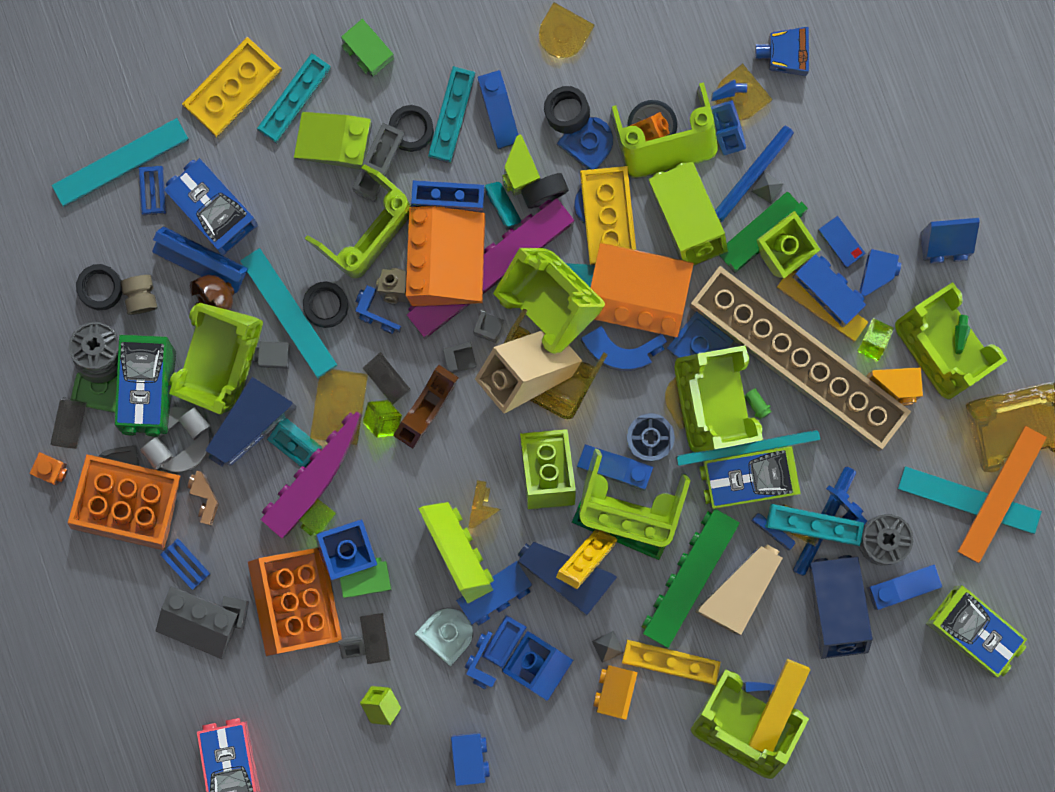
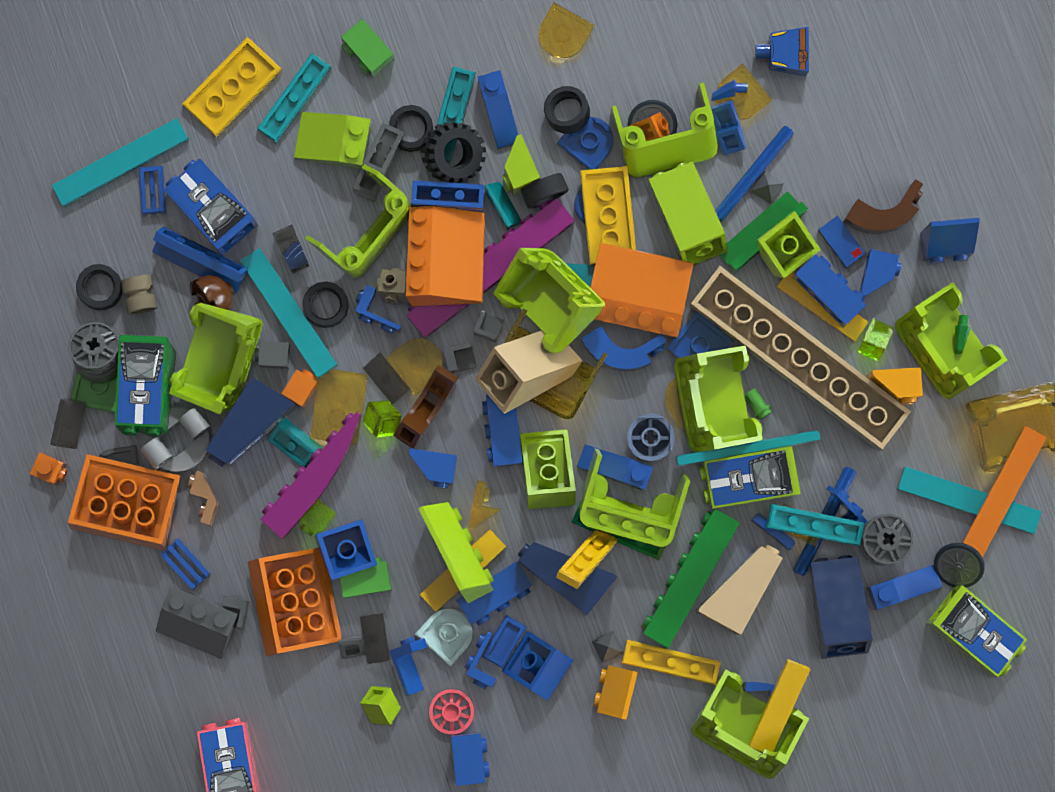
none -> leg [273,224,310,274]
none -> orange brick [281,369,318,408]
none -> clear yellow tile [385,338,443,396]
none -> blue bracket [389,637,428,696]
none -> blue slope [409,448,457,489]
none -> yellow tile [420,530,506,612]
none -> black tyre [421,122,486,183]
none -> coral wheel [429,689,474,735]
none -> blue brick [482,394,522,468]
none -> reddish brown arch [843,179,923,234]
none -> dark grey wheel [934,543,985,588]

